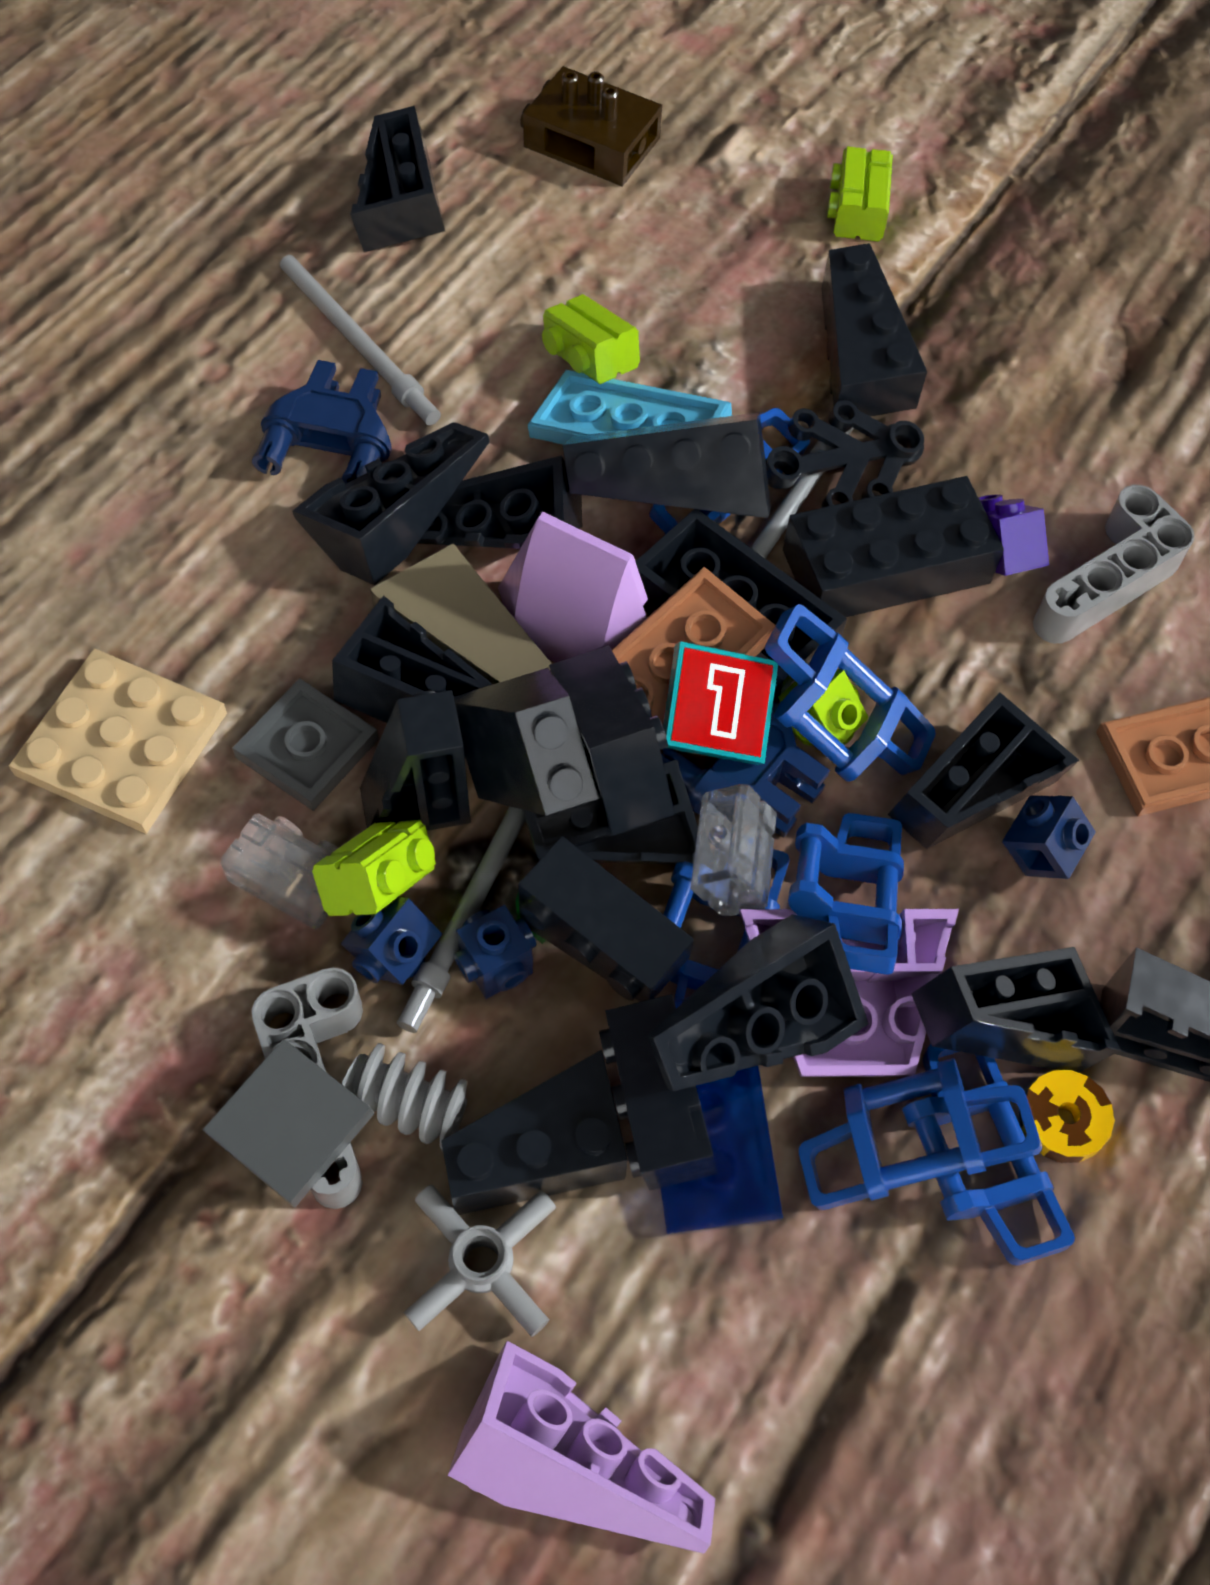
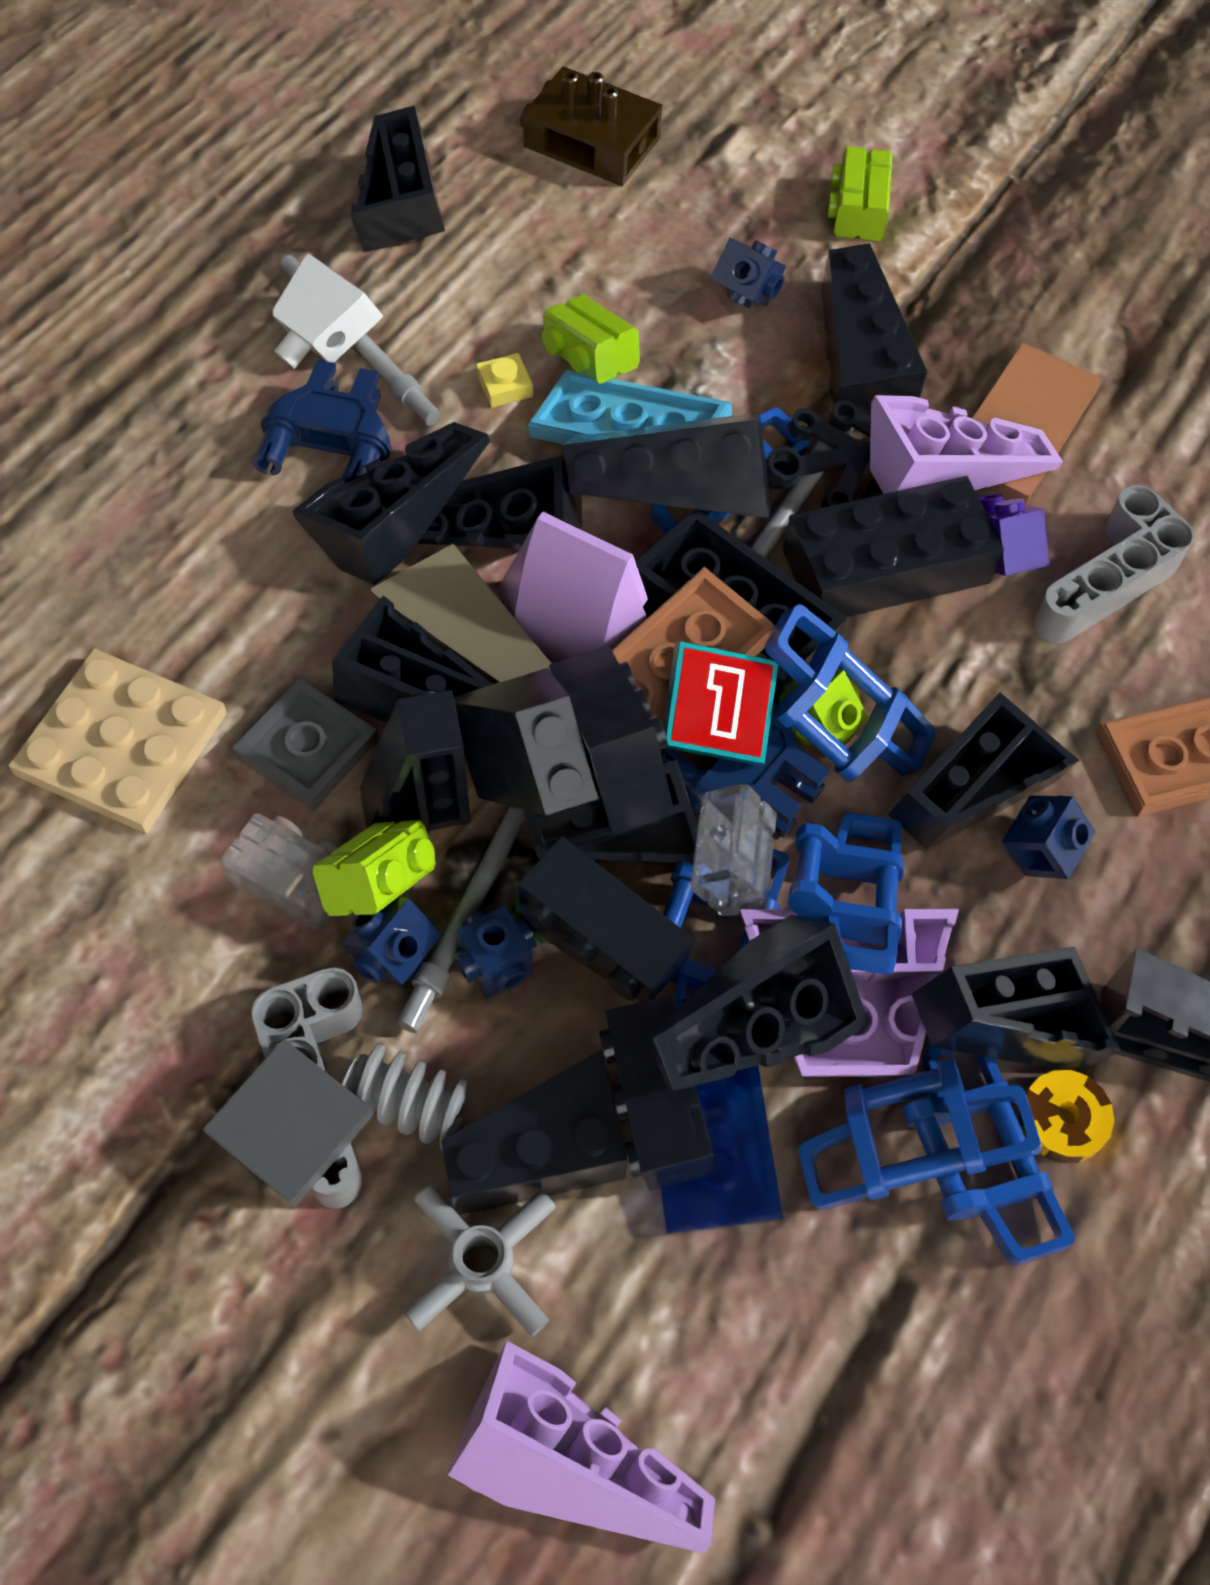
none -> white torso [273,253,383,369]
none -> light yellow plate [476,353,533,408]
none -> dark blue brick [710,237,786,308]
none -> lavender wedge [870,395,1063,494]
none -> nougat tile [972,343,1103,505]

